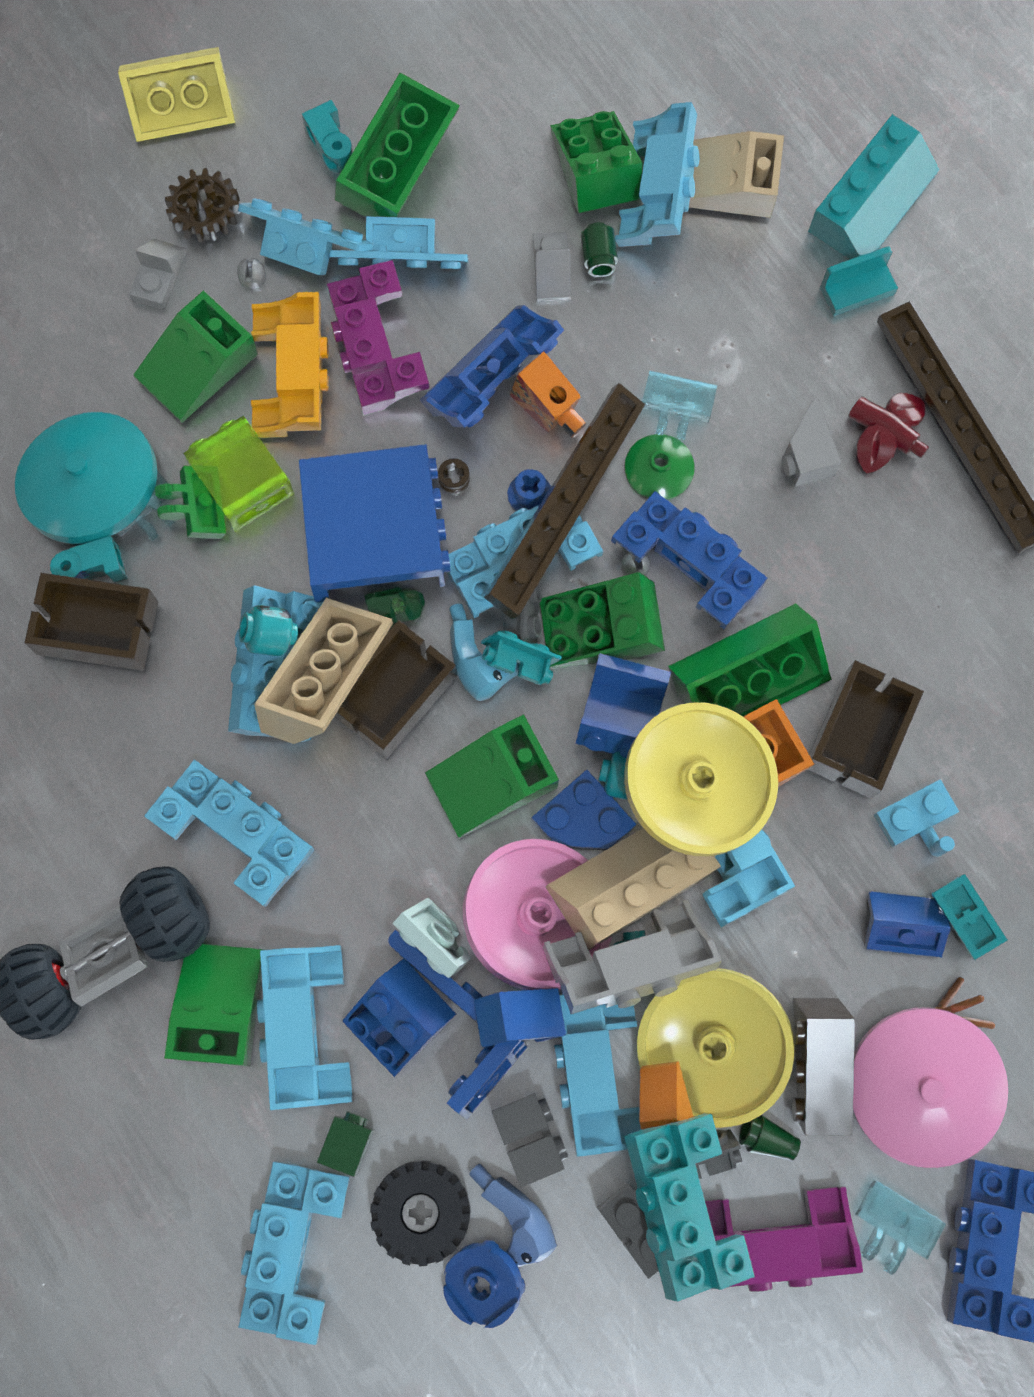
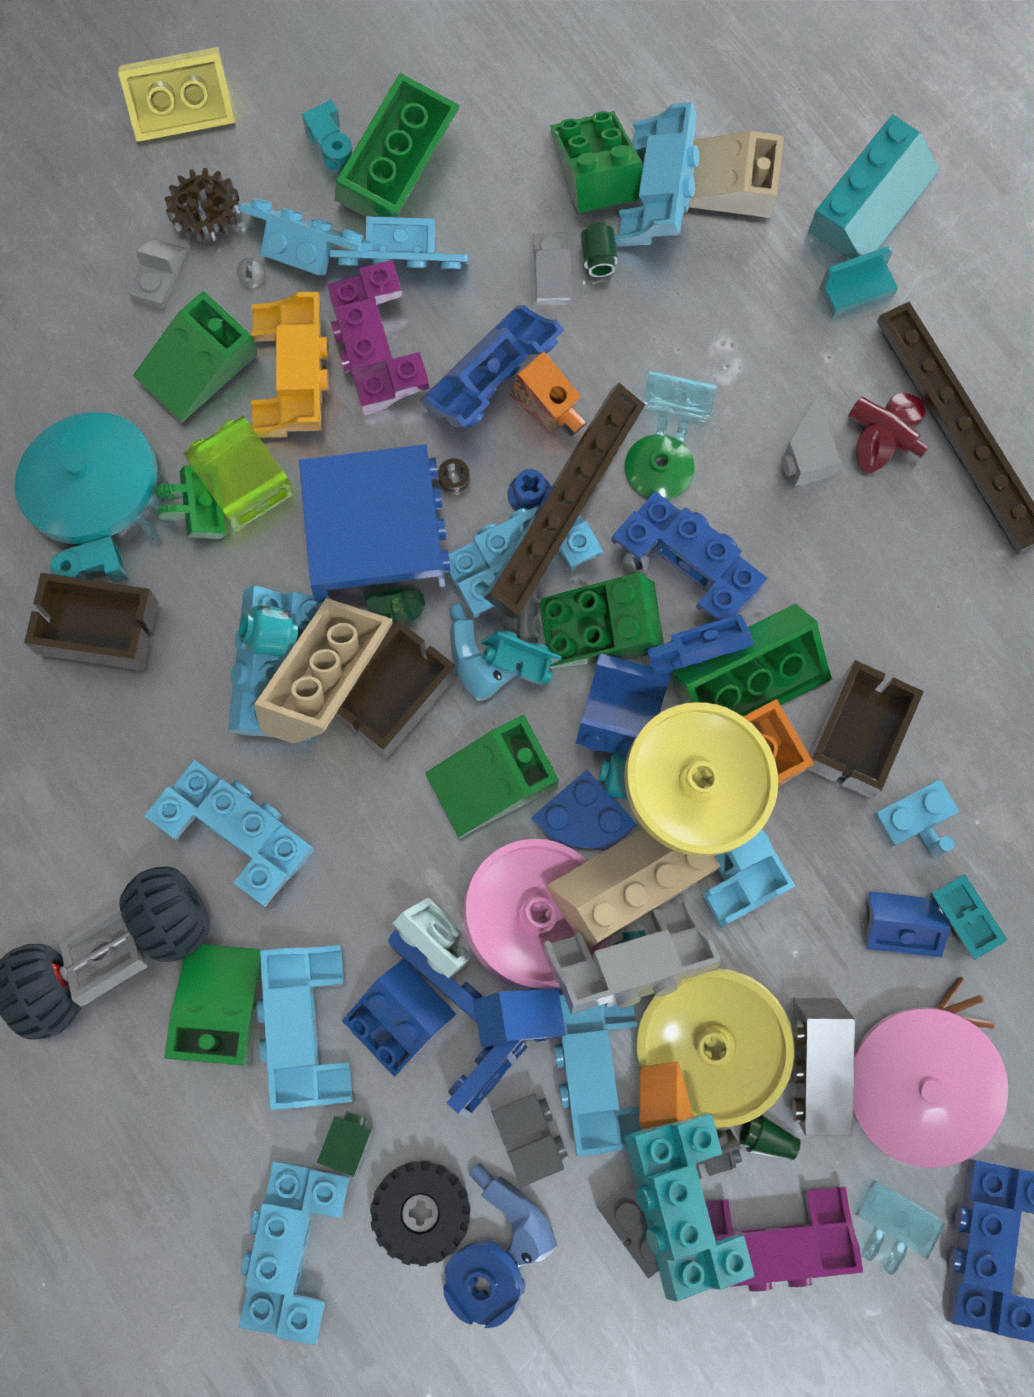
none -> blue hinge [647,614,754,675]

